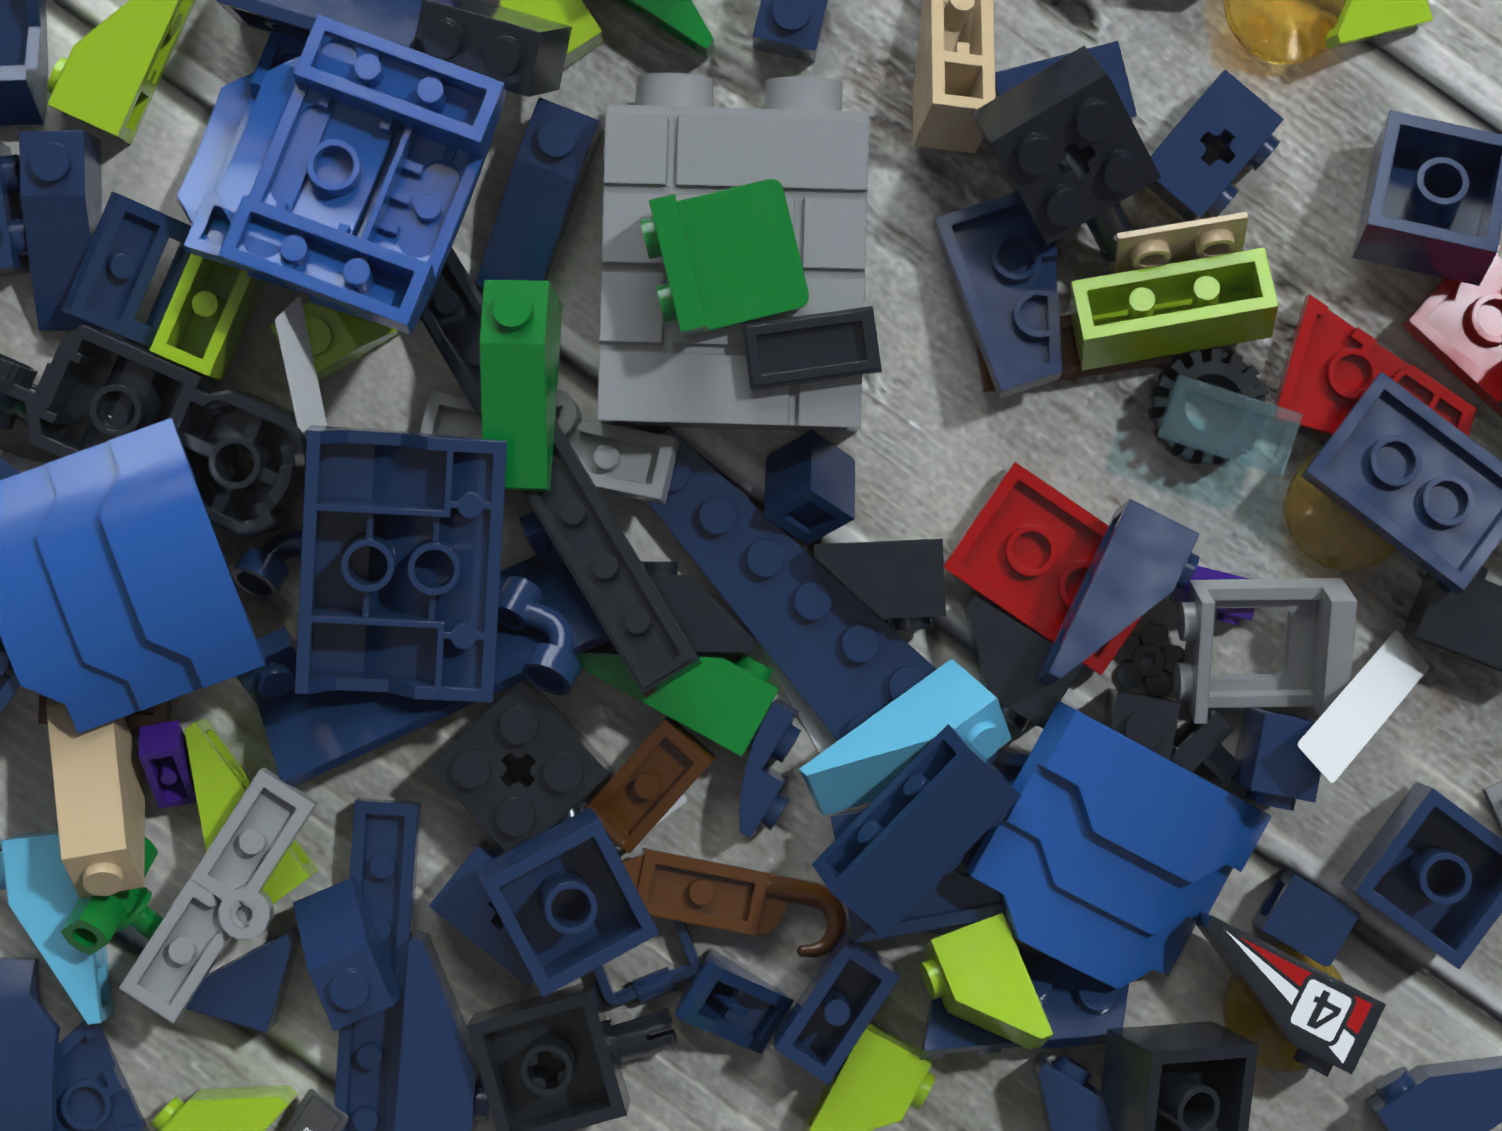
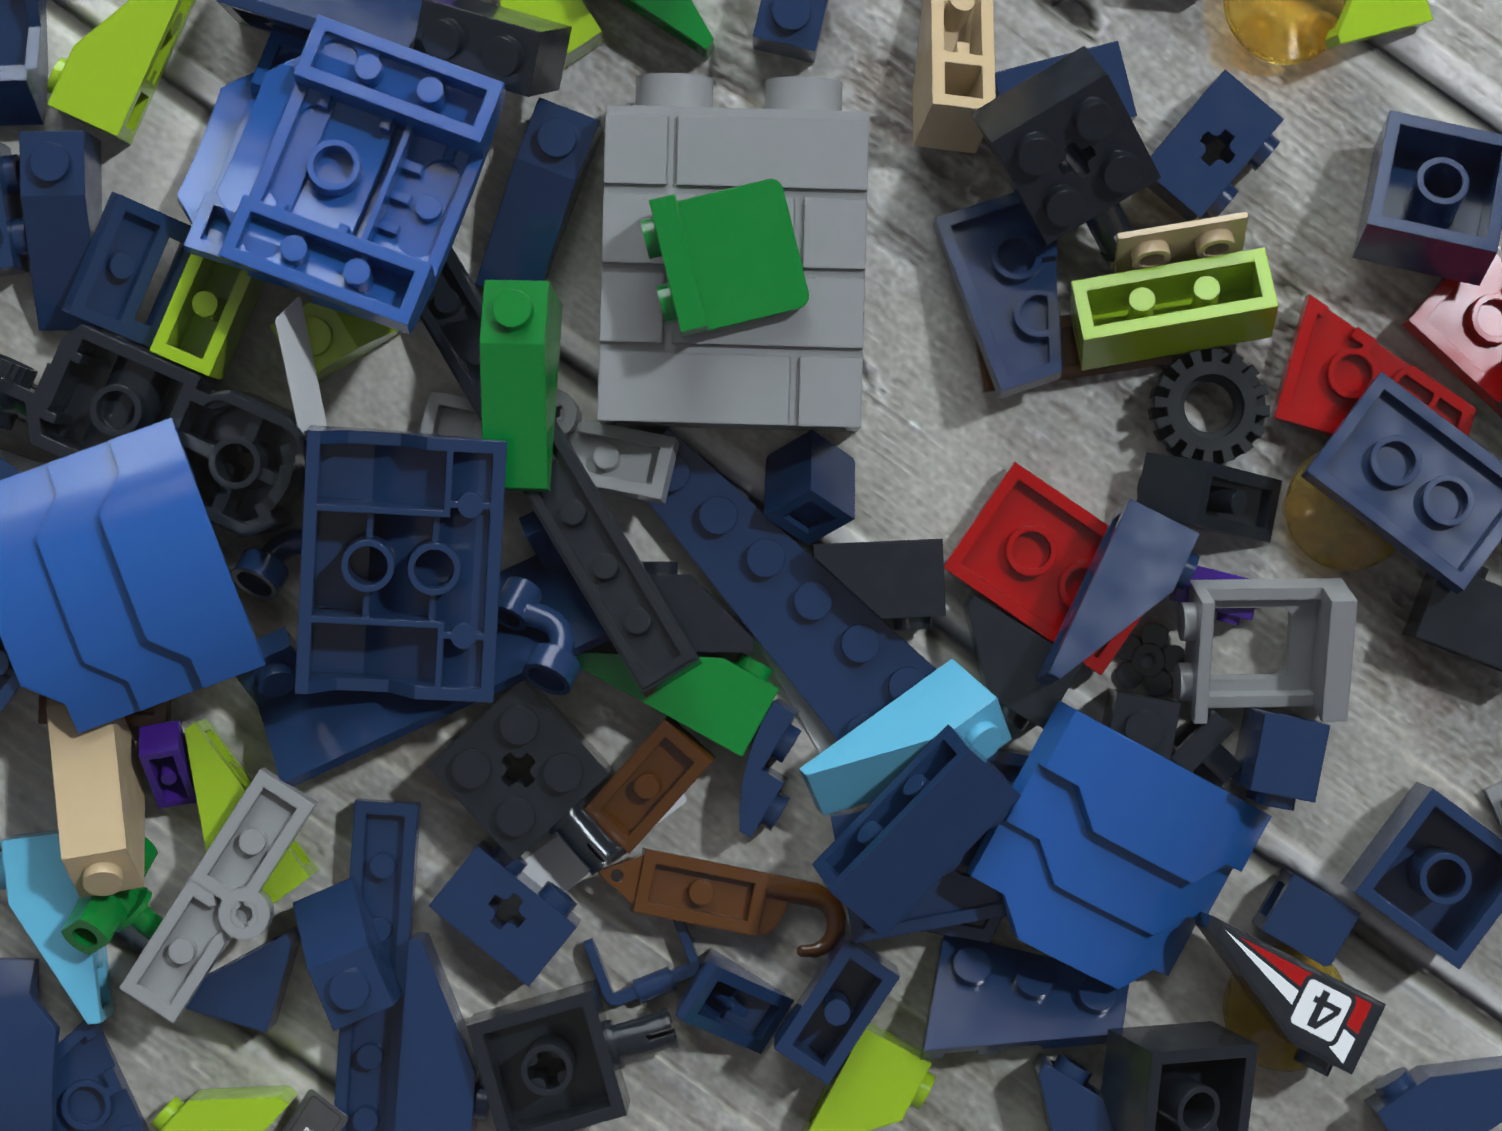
dark blue brick [476,807,660,997] -> none
black tile [741,306,882,391] -> none
lime slope [919,913,1053,1050] -> none
clear light blue tile [1157,375,1303,476] -> none
white sticker [1298,630,1429,783] -> none
none -> black slope [1136,452,1282,543]

